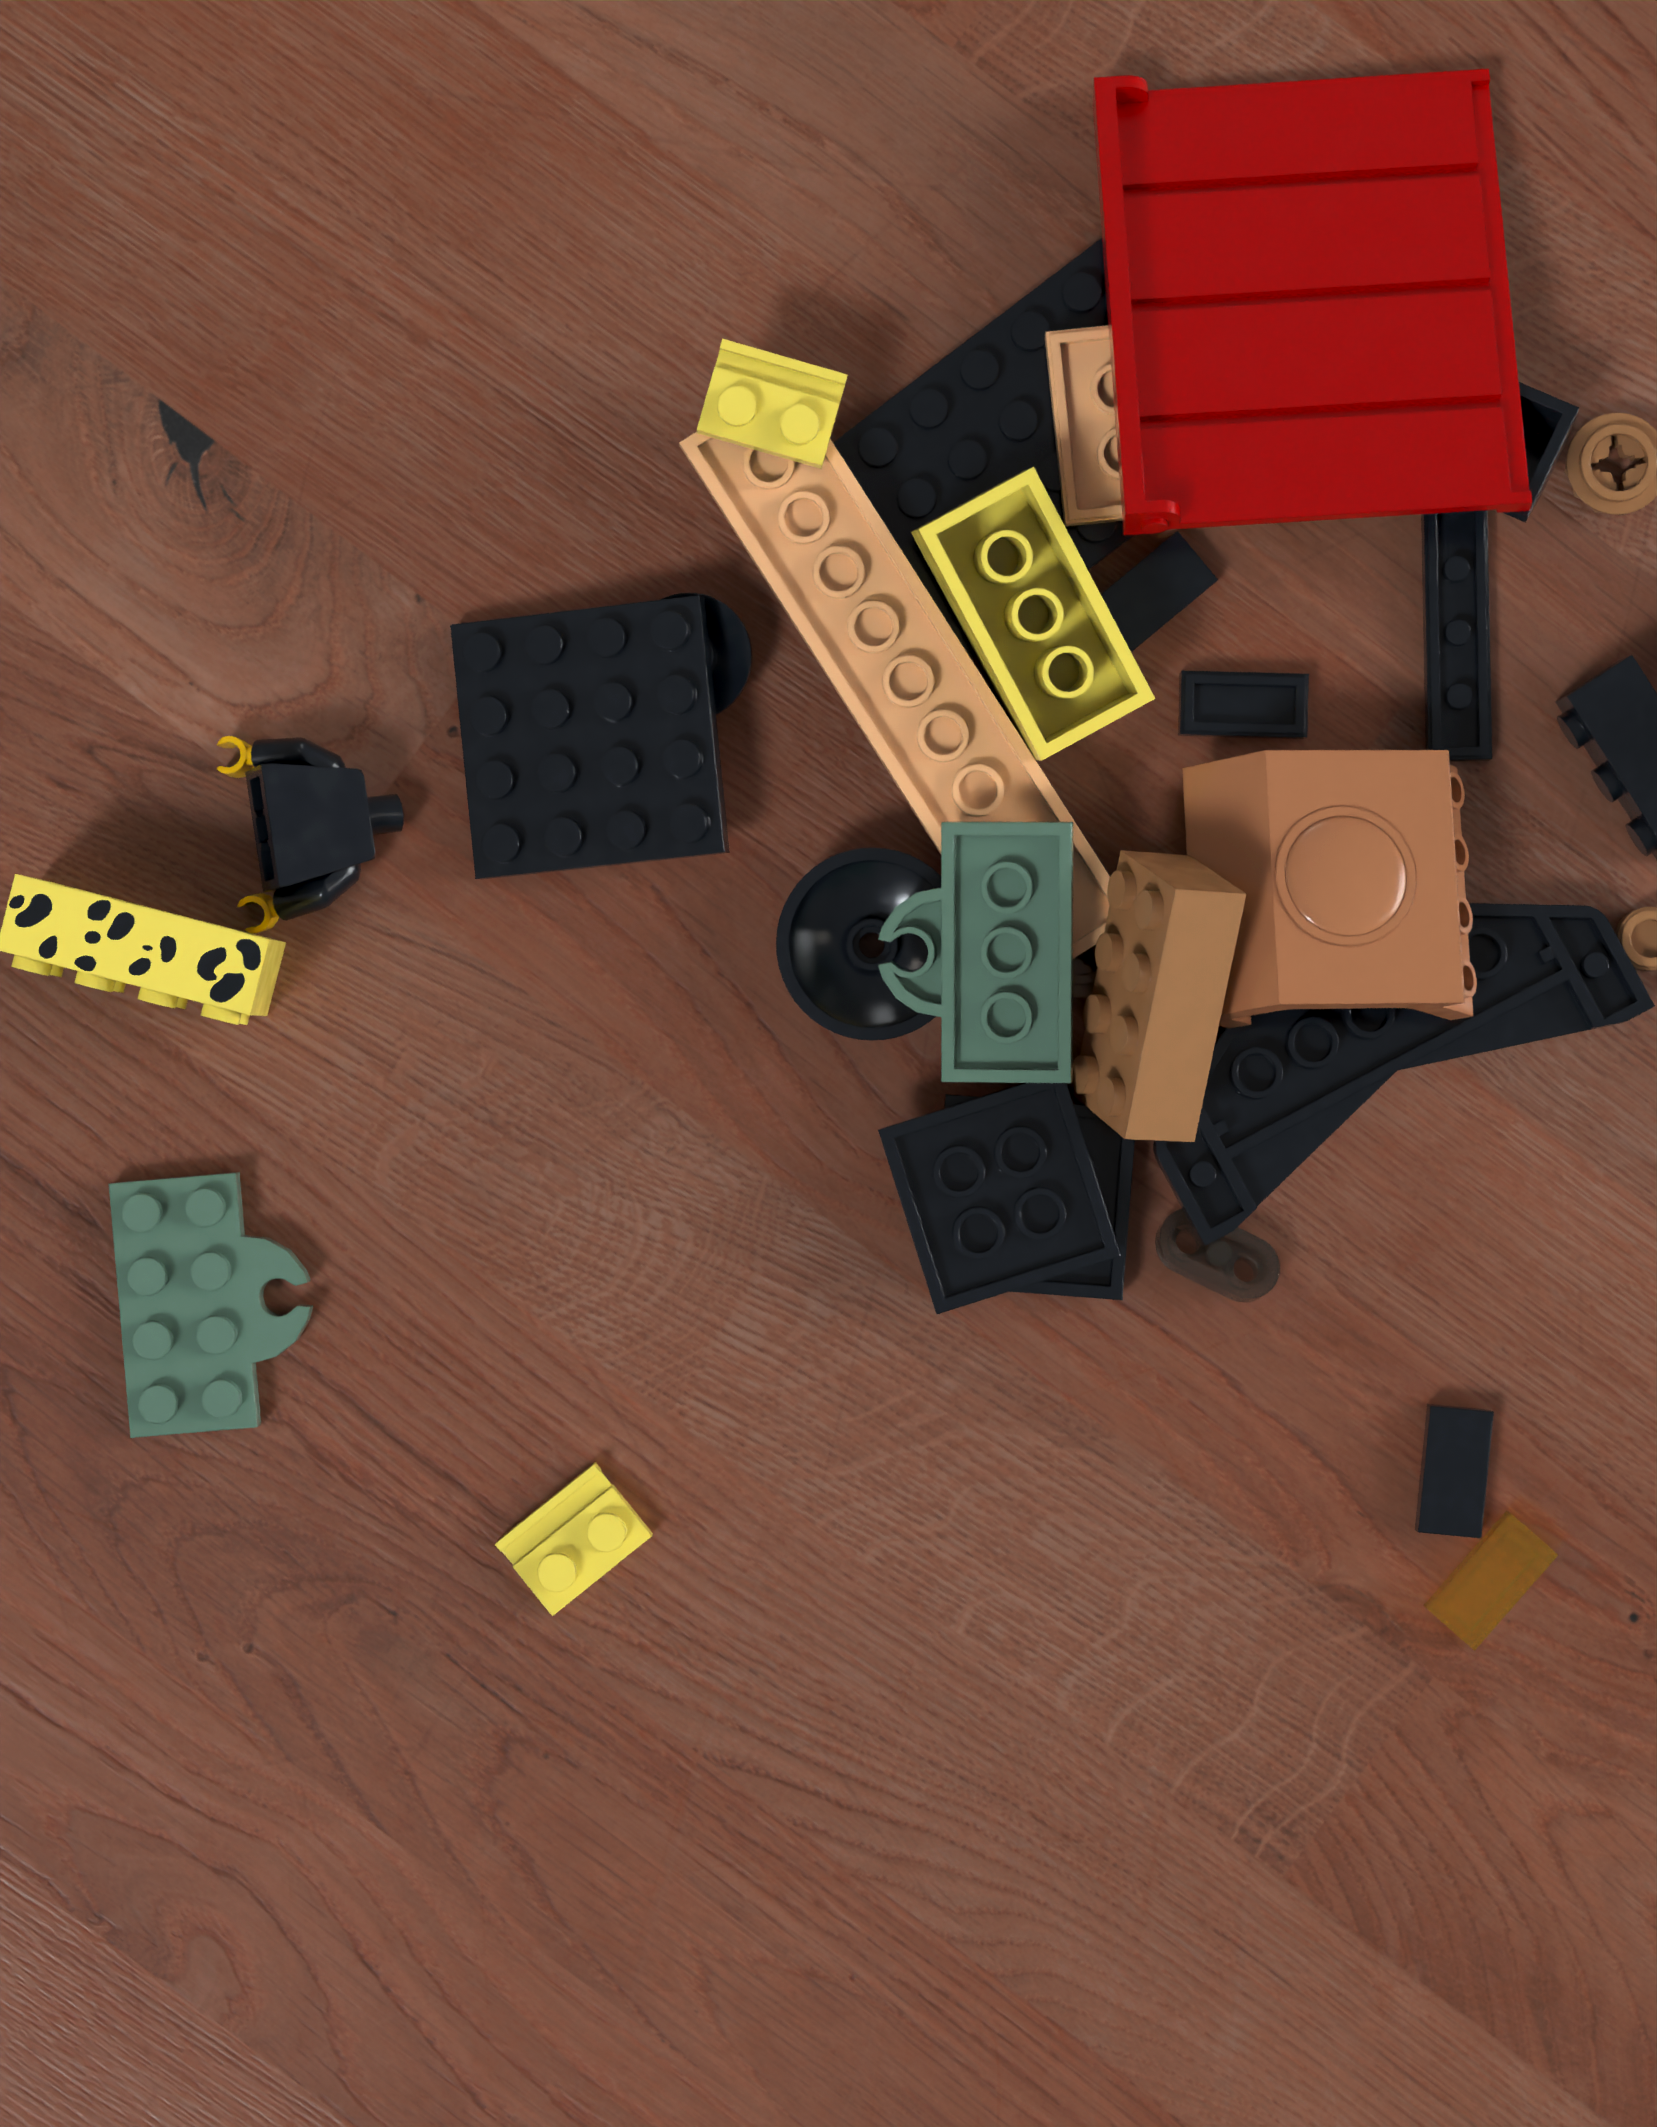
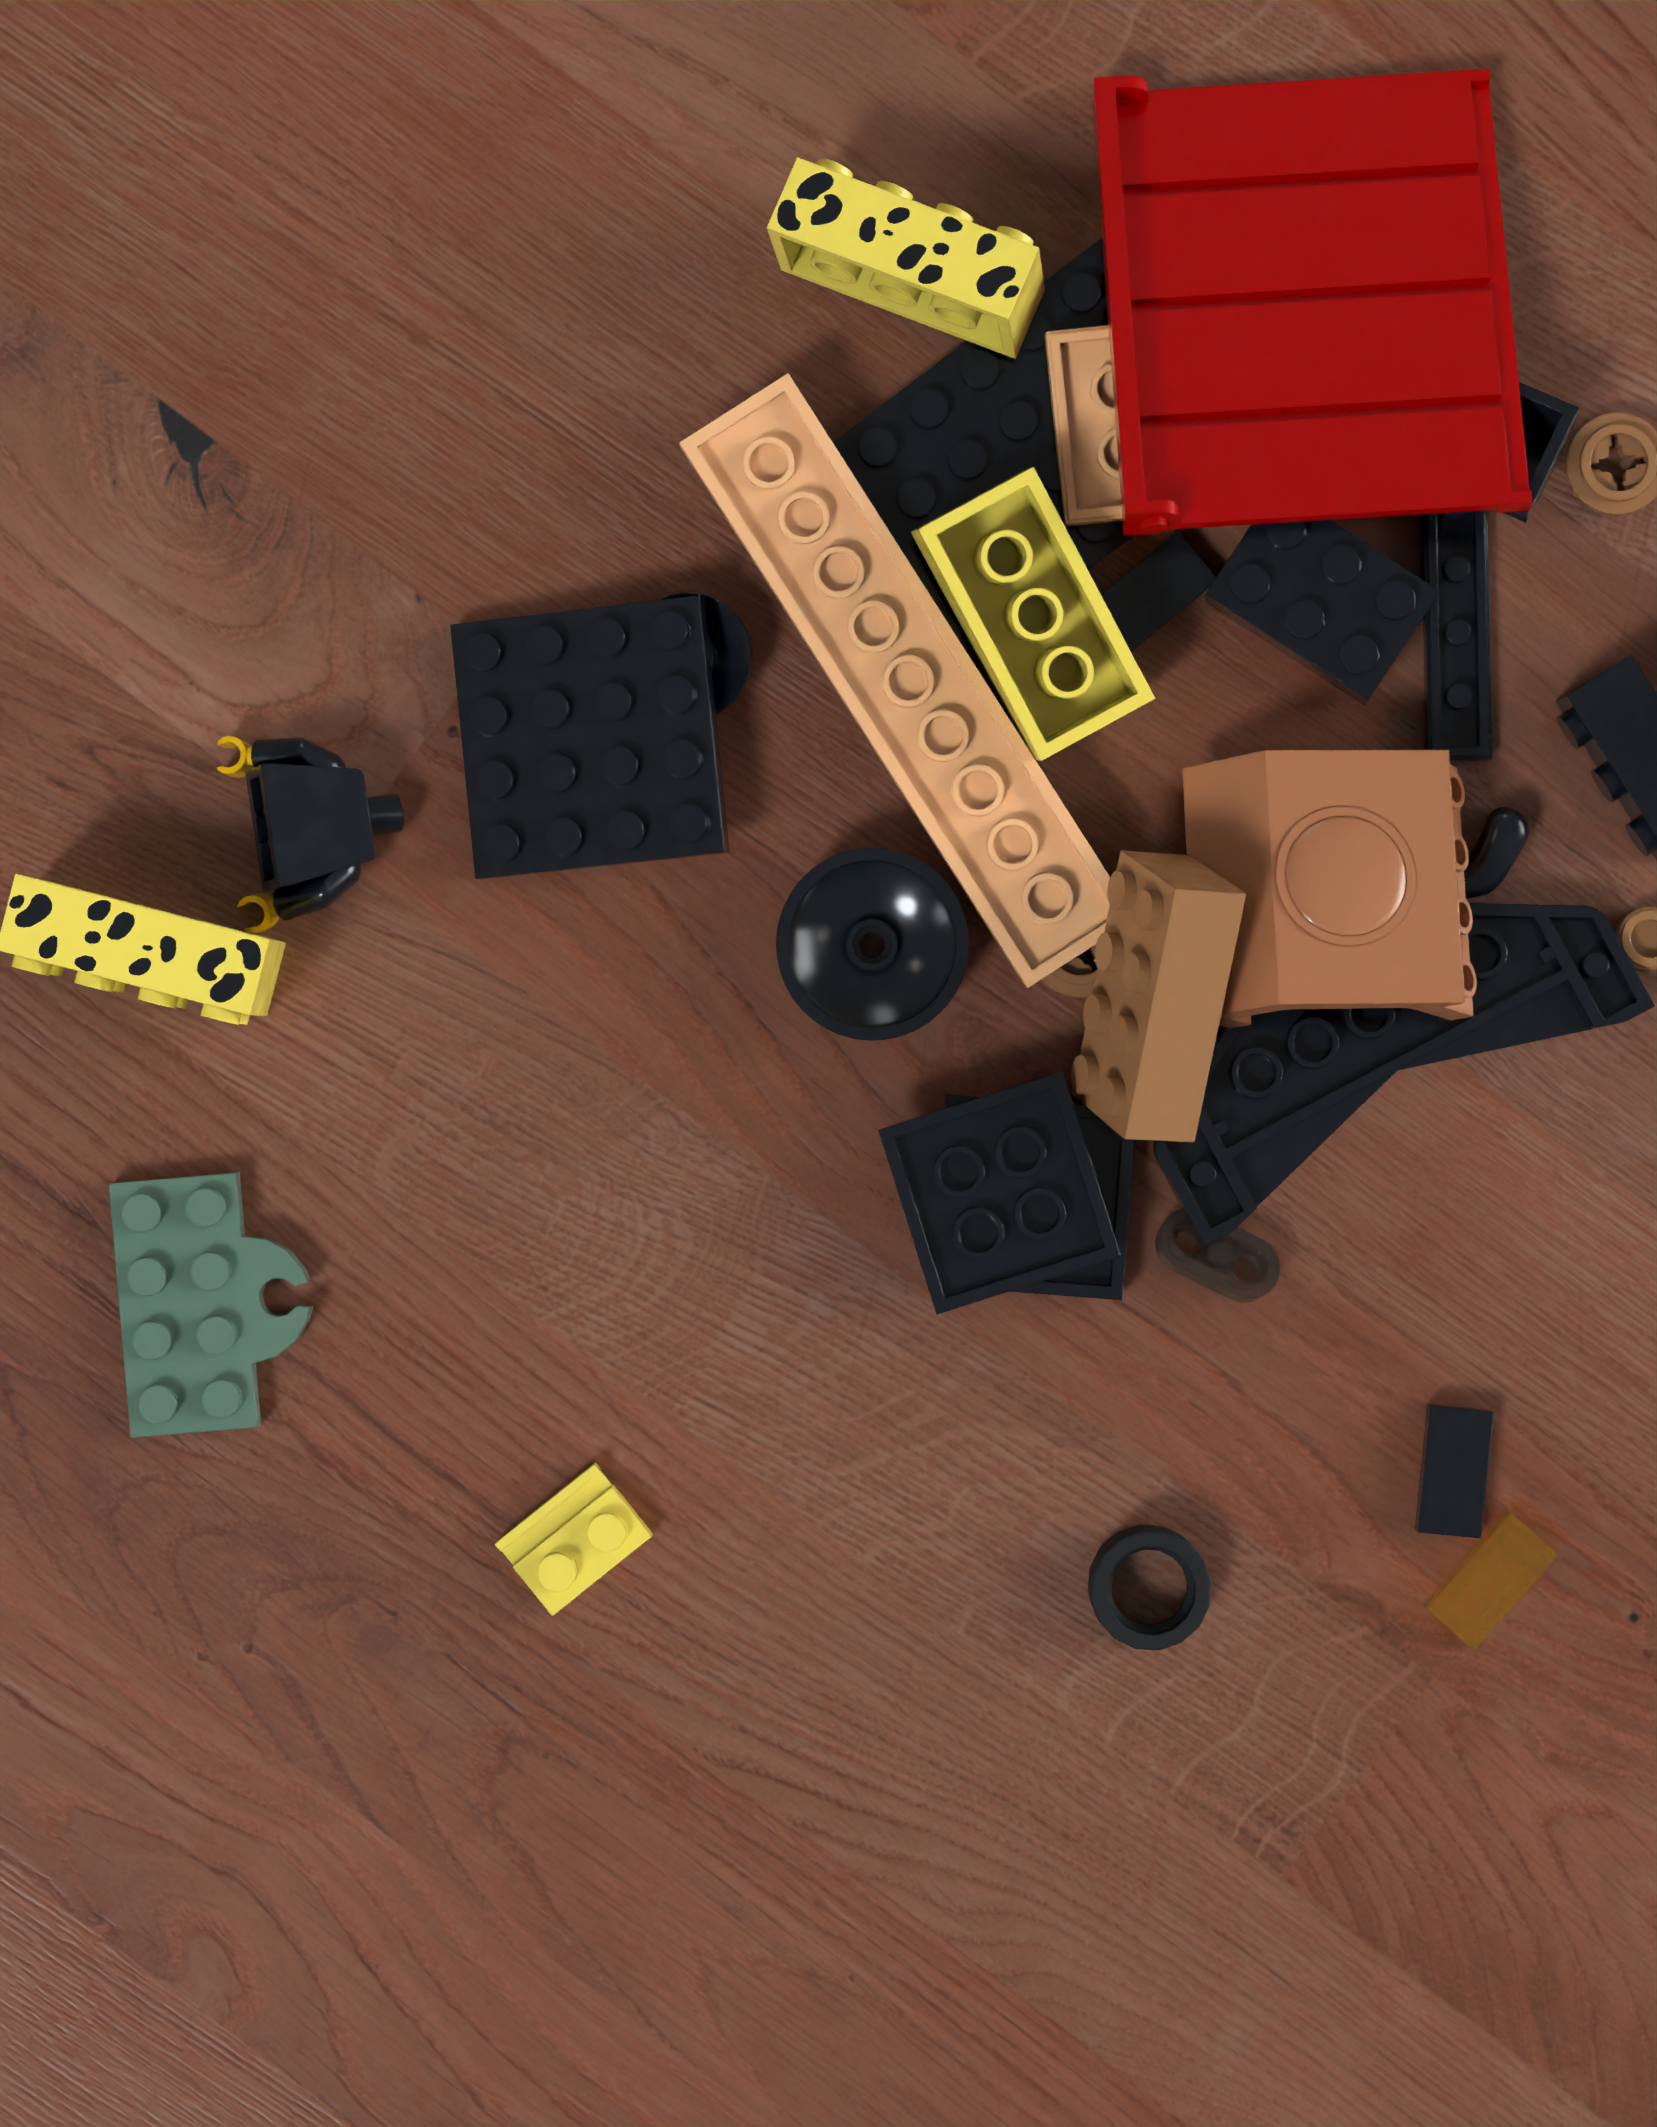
light yellow plate [697,339,848,469] -> none
sand green plate [878,822,1073,1083] -> none
black tile [1178,671,1309,739] -> none
none -> light yellow brick [767,157,1045,359]
none -> black tyre [1088,1525,1211,1651]
none -> black brick [1205,520,1440,706]
none -> black arm [1464,807,1529,899]

